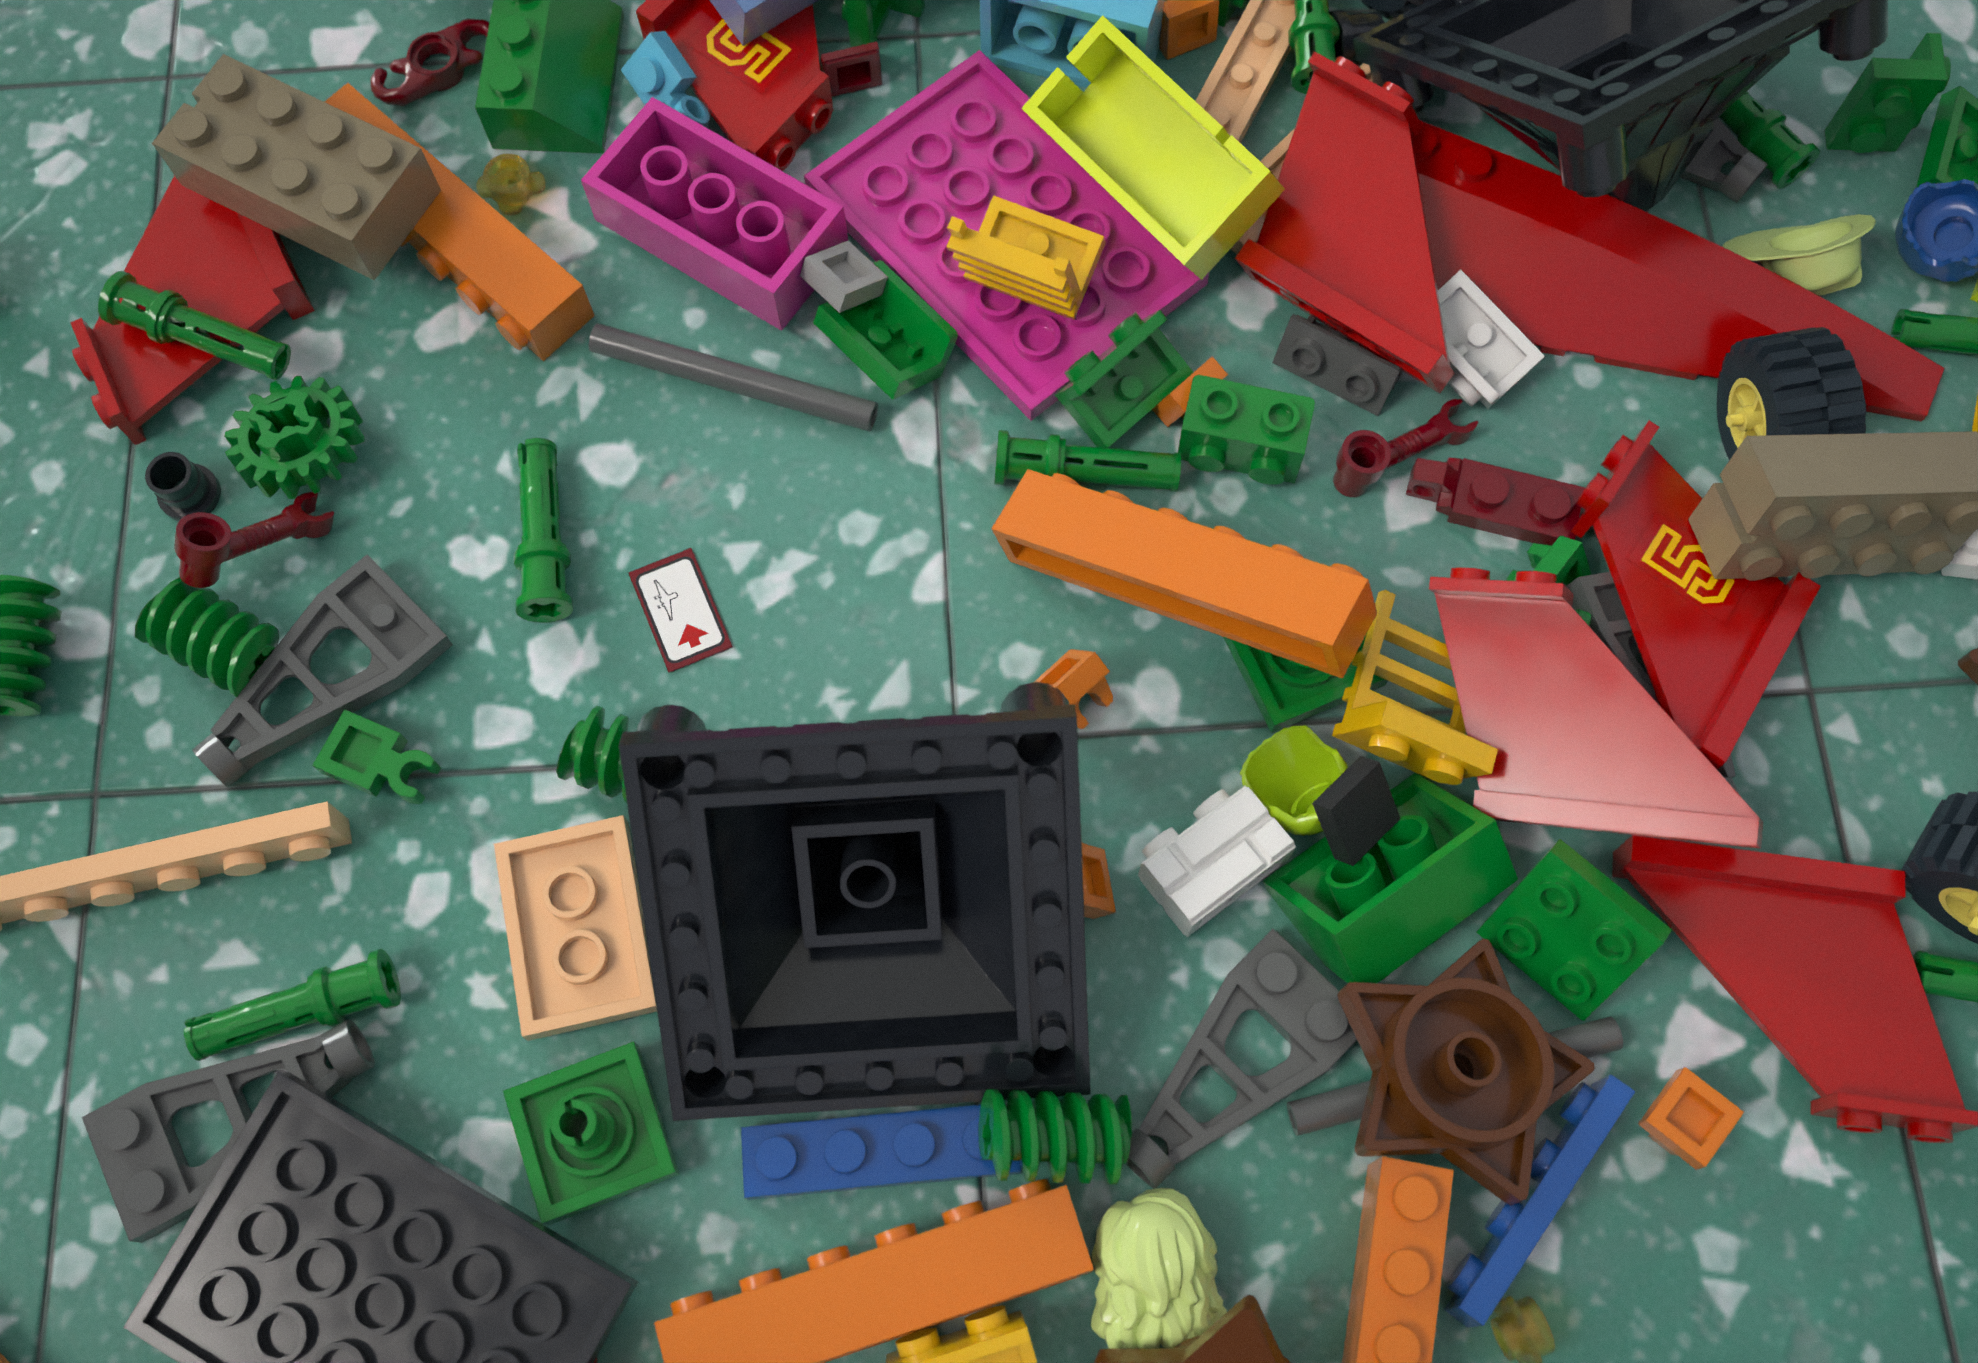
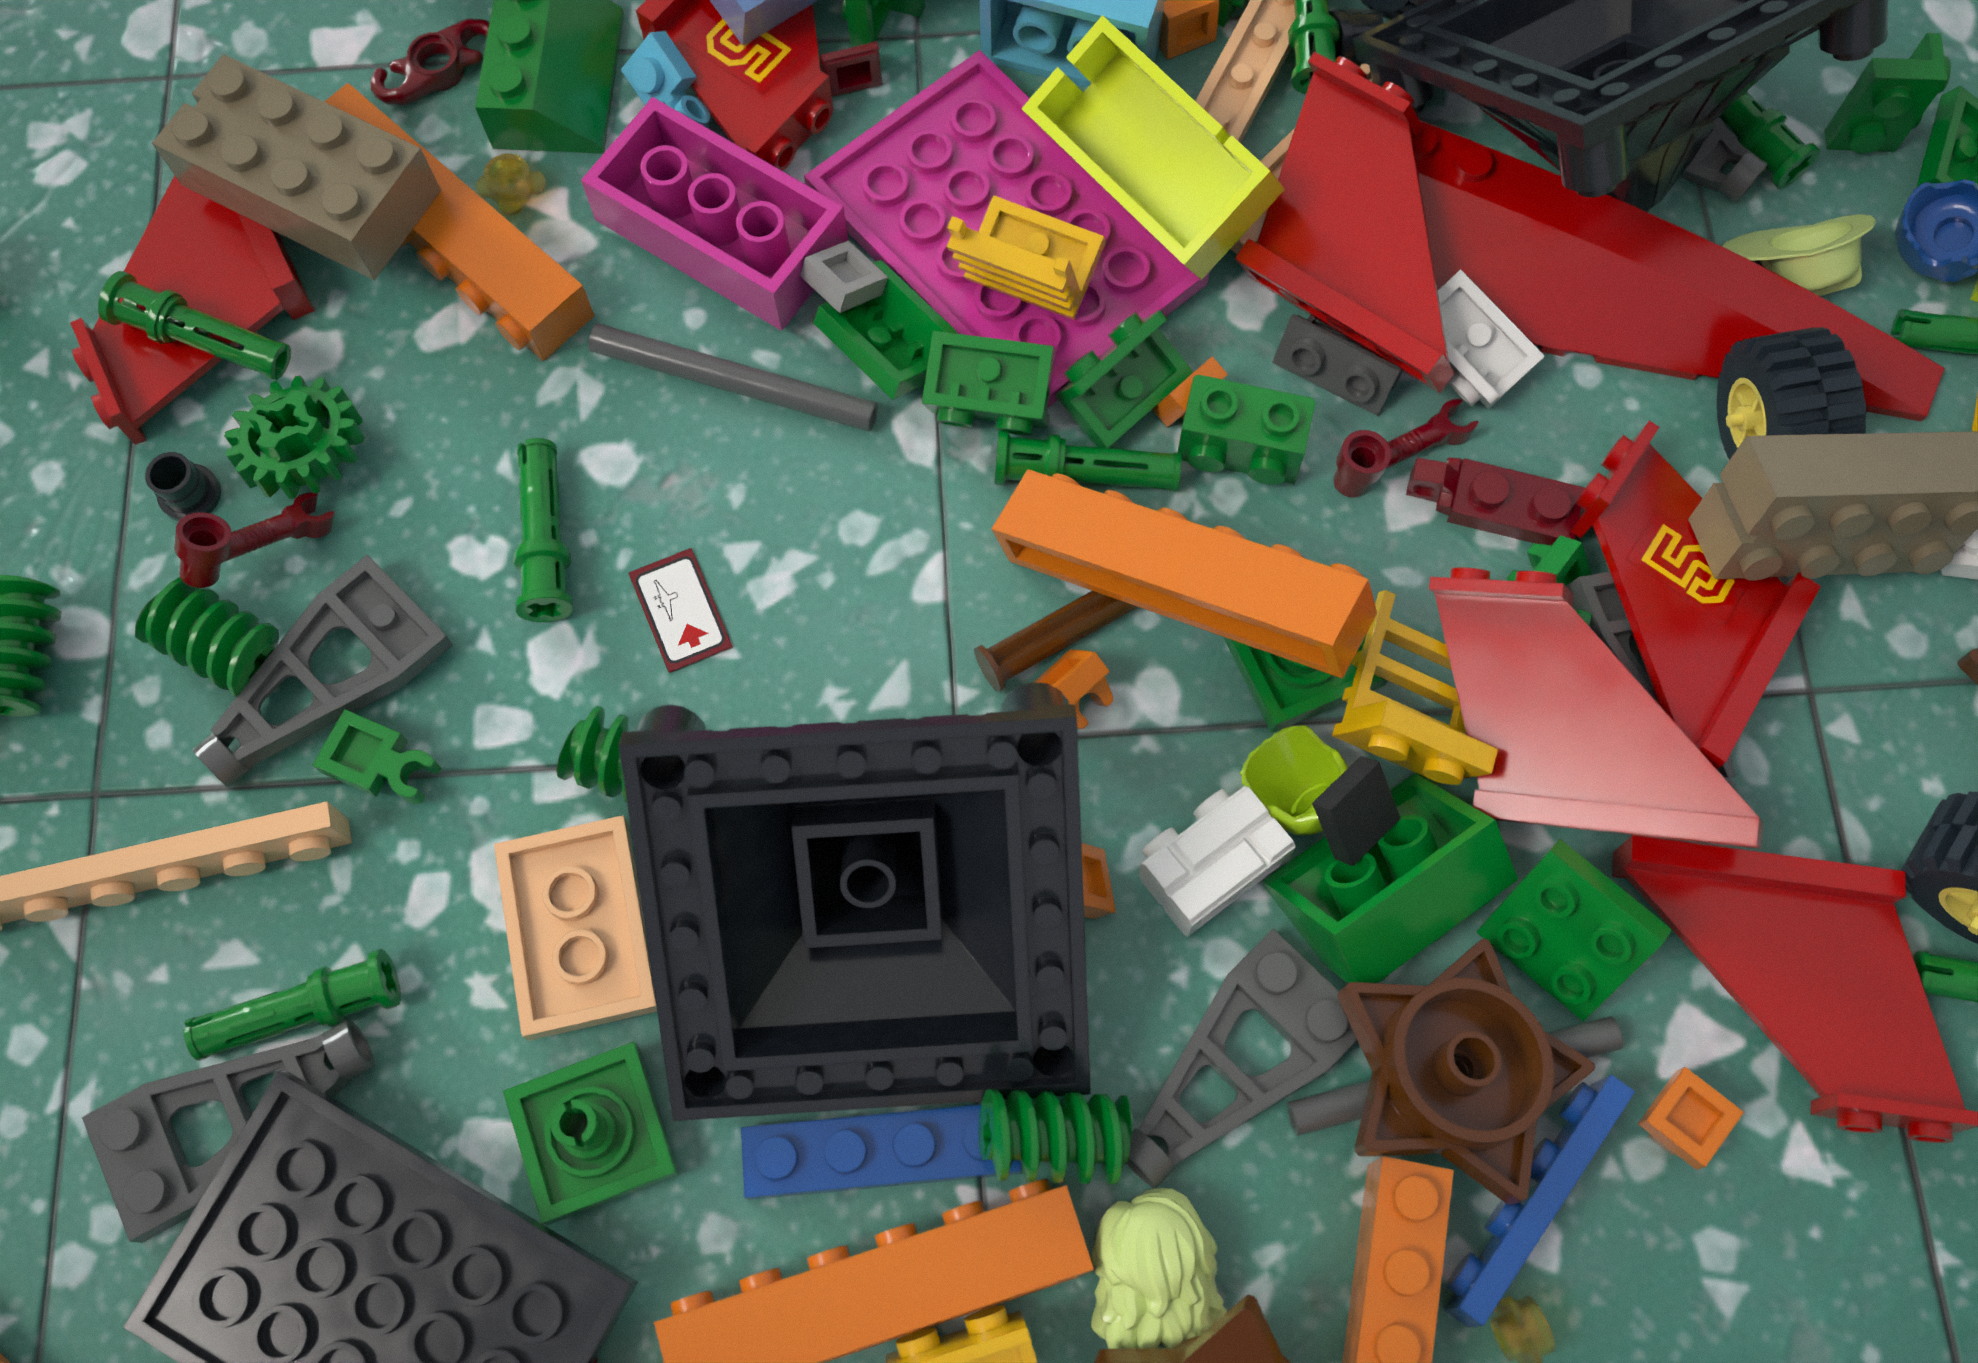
none -> green bracket [922,331,1056,436]
none -> reddish brown axle [974,591,1137,692]

